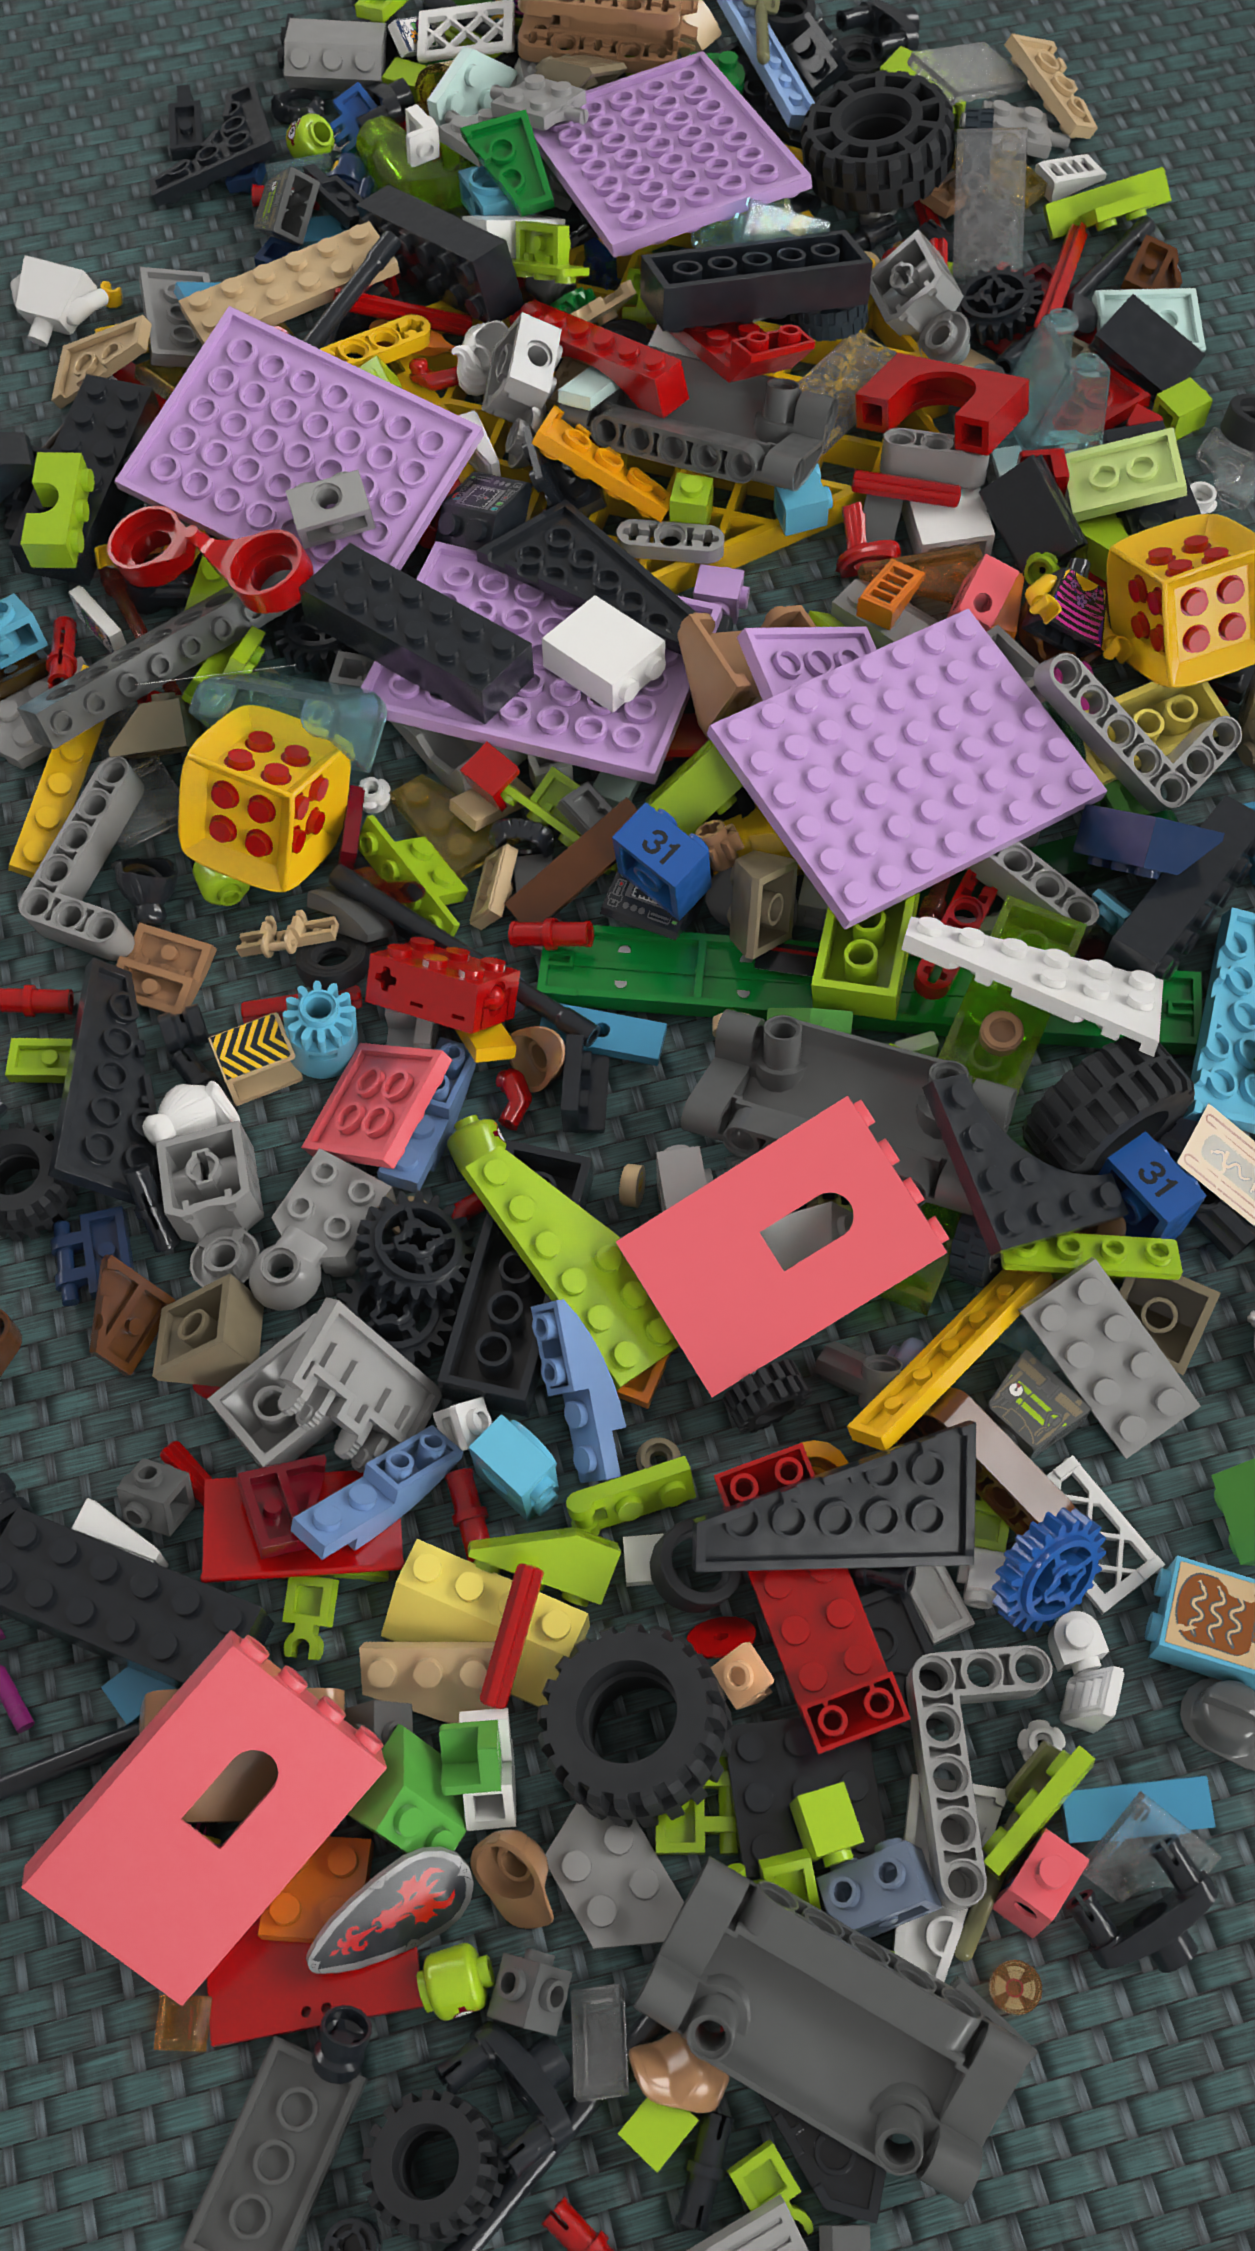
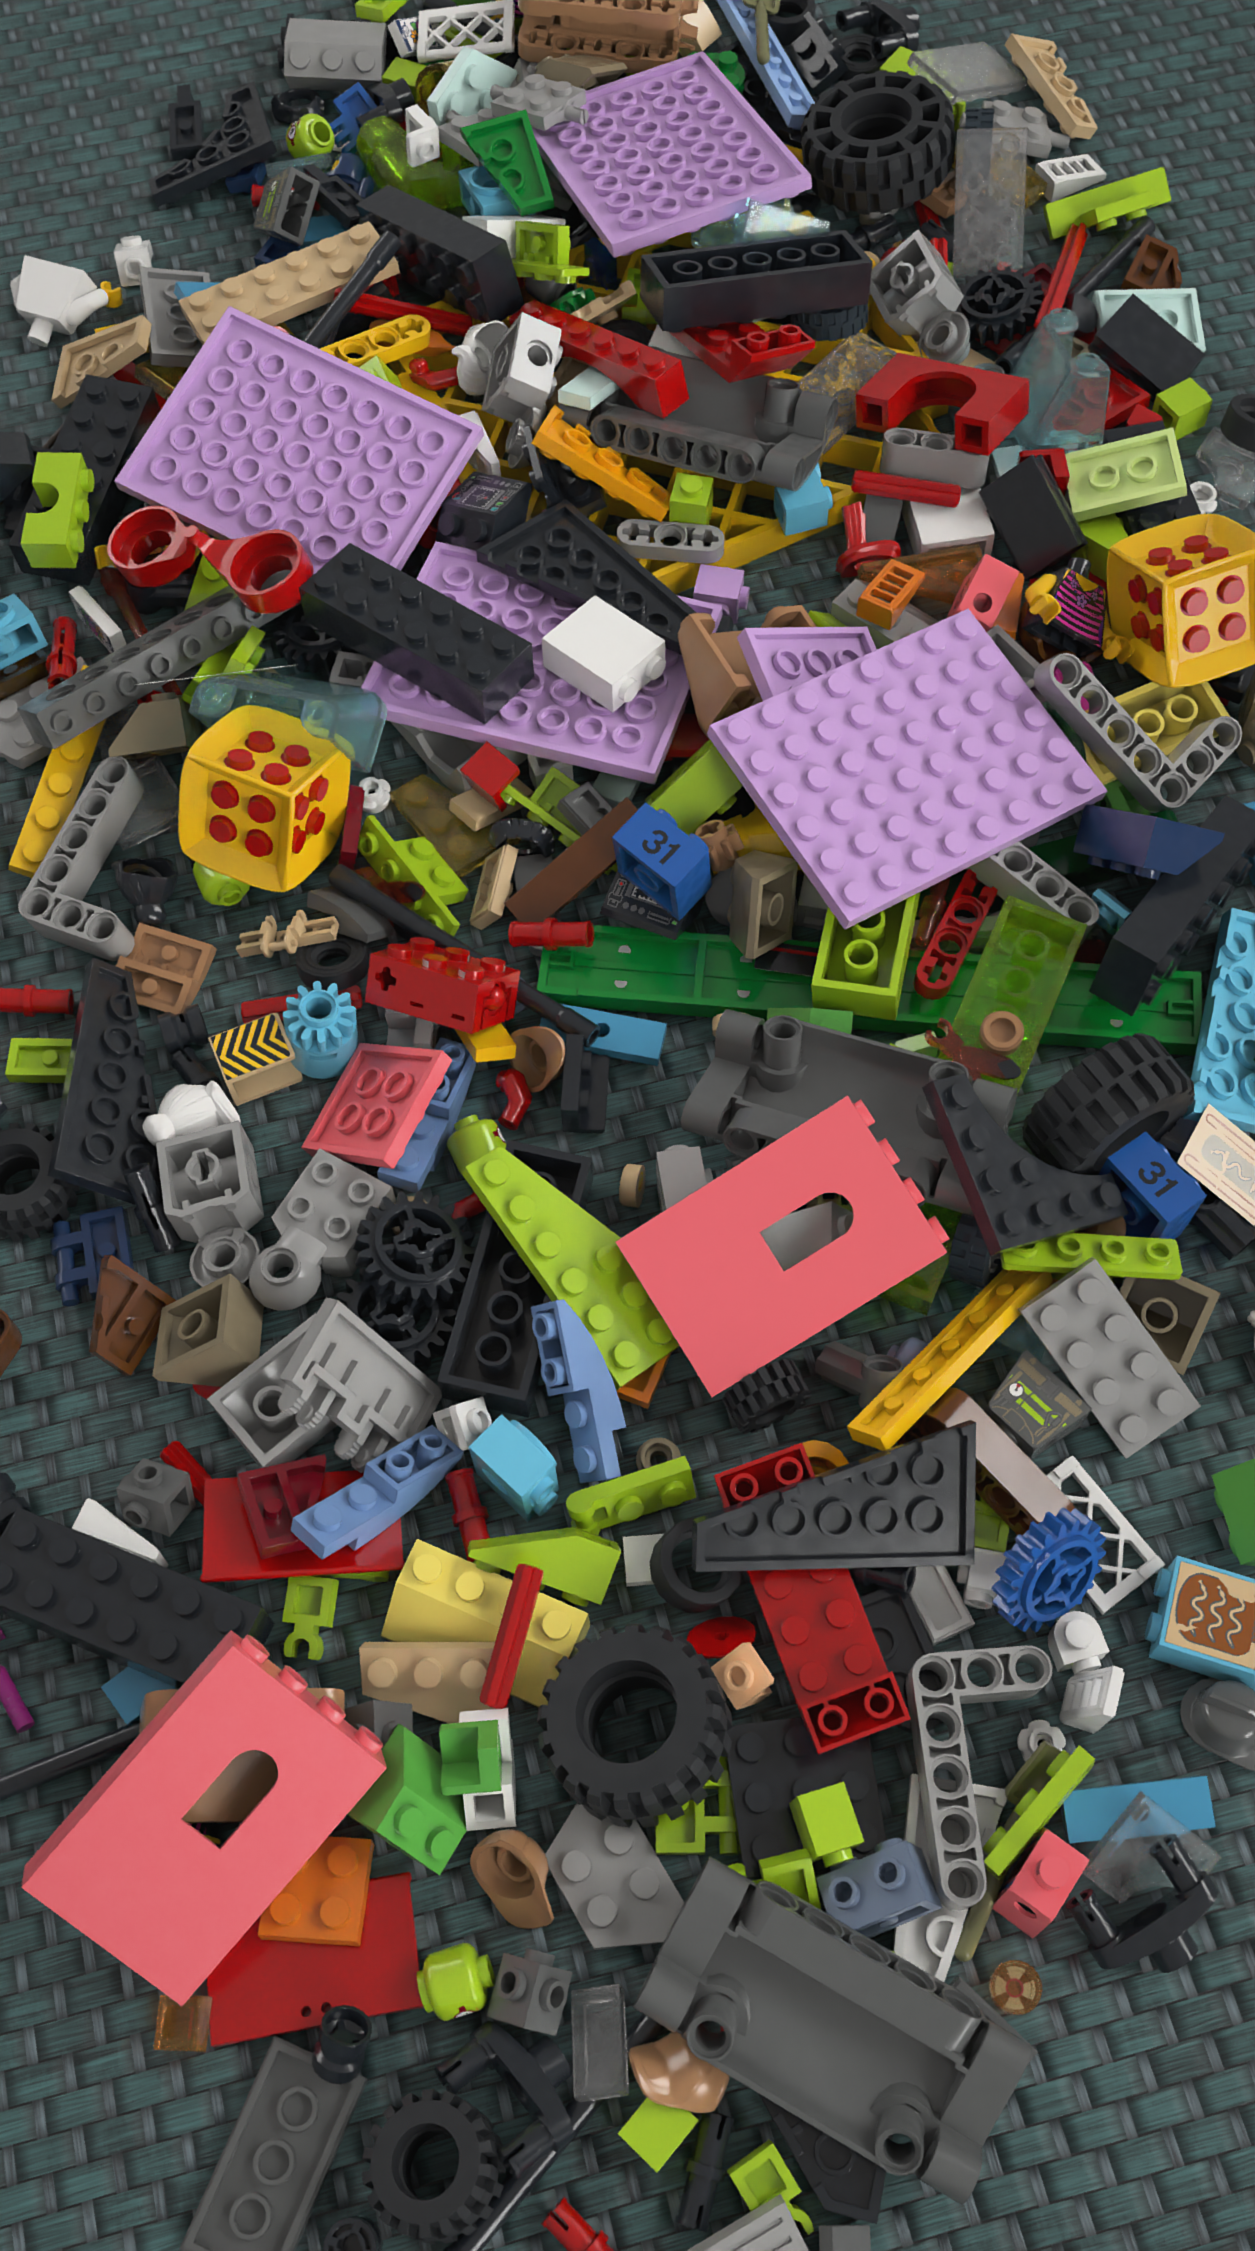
light grey brick [285,470,376,549] -> none
shield [306,1846,474,1974] -> none
white wing [902,916,1163,1057] -> none
lime plate [1024,552,1061,585] -> none
none -> white bracket [114,236,153,287]
none -> clear red piece [925,1018,1021,1083]

